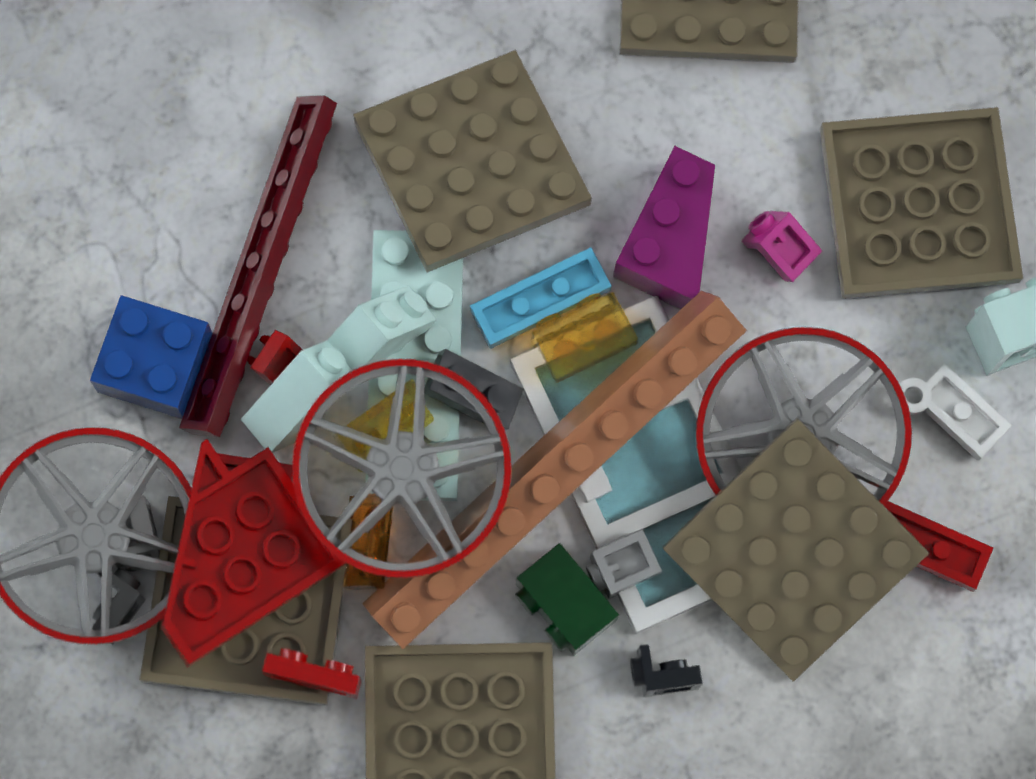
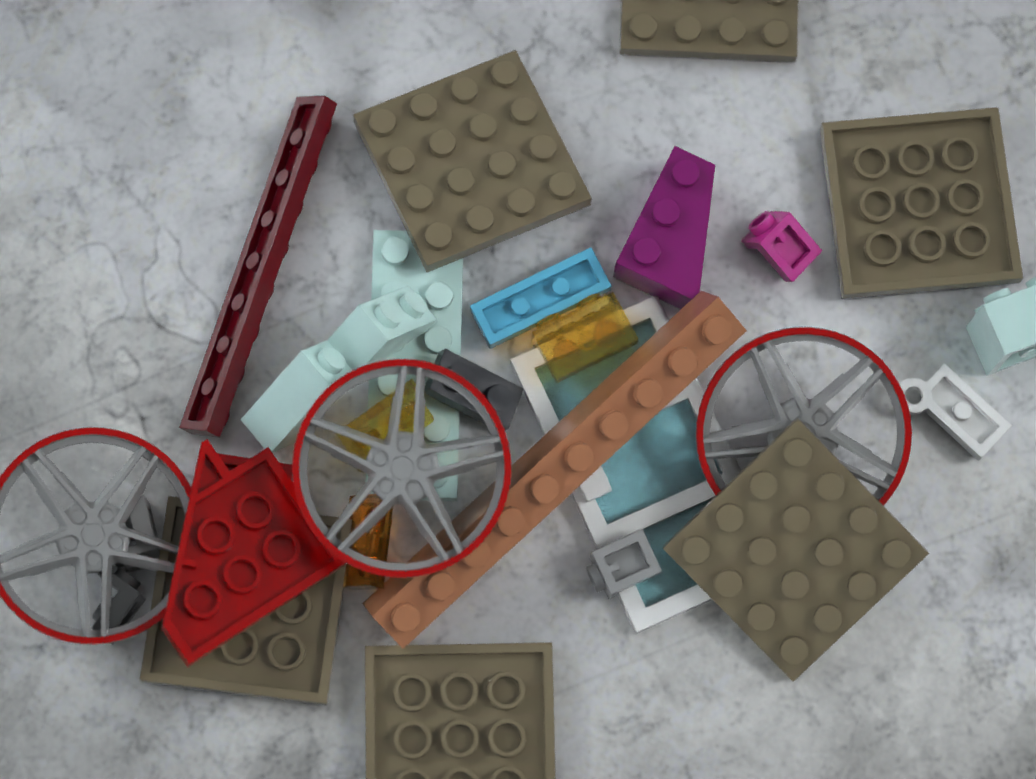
blue brick [90,295,212,419] -> none
red tile [247,330,303,385] -> none
red plate [262,648,362,699] -> none
dark green brick [515,543,619,656] -> none
black bracket [630,644,703,697] -> none
red plate [884,501,994,592] -> none

